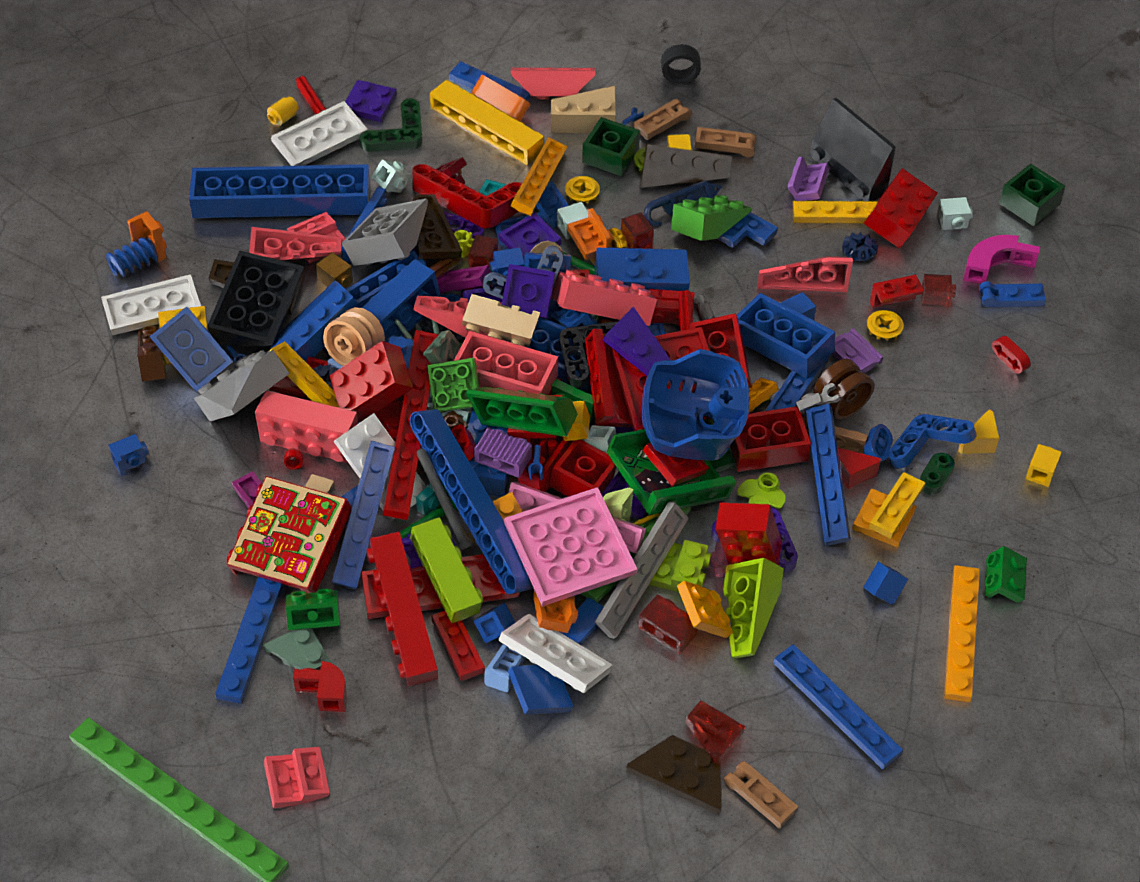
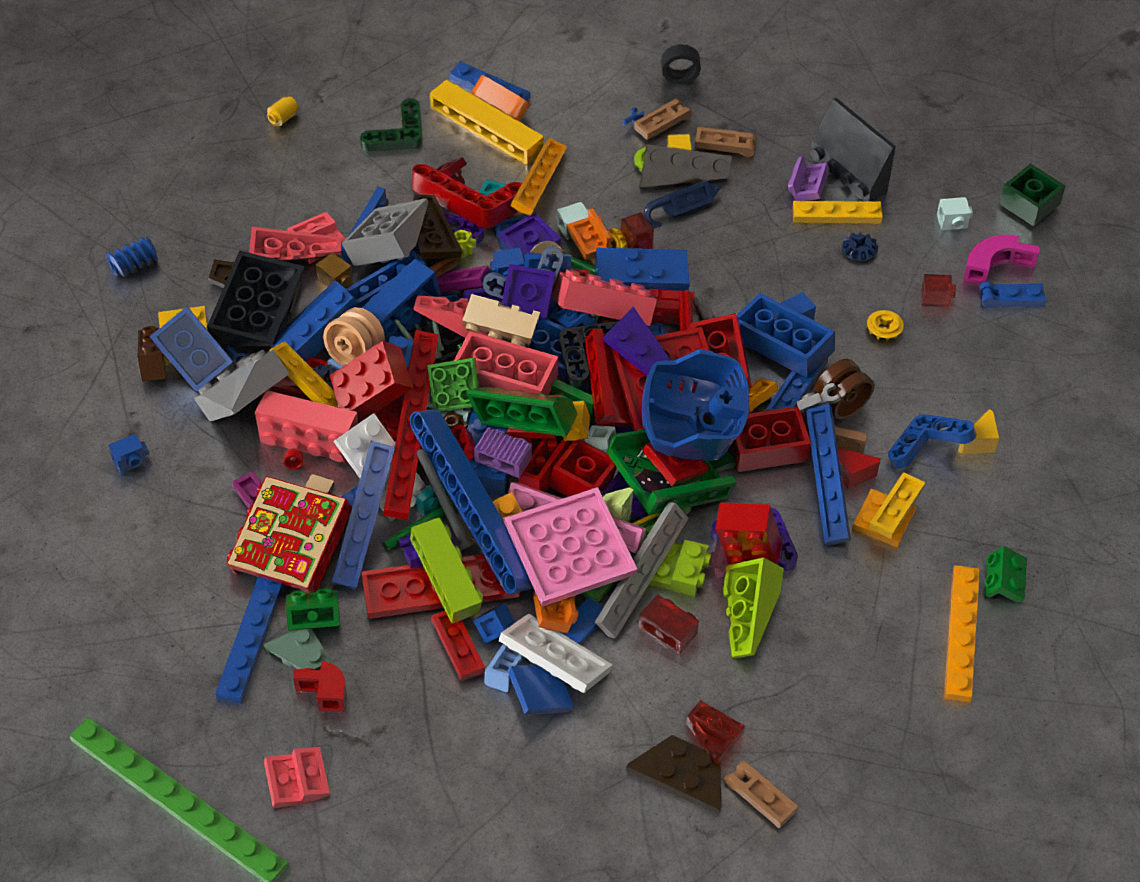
white plate [101,274,201,336] -> none
orange bracket [127,211,167,262] -> none
blue brick [189,164,370,218] -> none
white plate [272,101,368,166] -> none
red axle [295,75,327,115] -> none
dark purple plate [345,80,397,123] -> none
red brick [366,531,438,687] -> none
light aqua brick [371,159,411,193] -> none
sand green wing [424,330,461,364] -> none
clear red brick [468,235,498,268] -> none
coral wedge [511,67,595,100] -> none
blue hand [528,445,544,480] -> none
blue bracket [534,181,569,229] -> none
tan wedge [551,86,615,133] -> none
yellow gear [565,176,600,204] -> none
dark green brick [582,117,640,176] -> none
bright green slope [671,195,752,241] -> none
light orange plate [677,580,733,638] -> none
blue plate [717,212,778,248] -> none
lime plate [737,472,785,509] -> none
coral wedge [757,256,853,292] -> none
blue plate [773,644,903,770] -> none
medium lavender plate [832,328,883,373] -> none
red brick [863,168,938,249] -> none
blue plate [864,424,893,463] -> none
blue panel [864,561,908,605] -> none
red bracket [870,274,924,308] -> none
dark green plate [920,453,955,494] -> none
red beam [992,336,1031,374] -> none
yellow brick [1026,444,1061,487] -> none

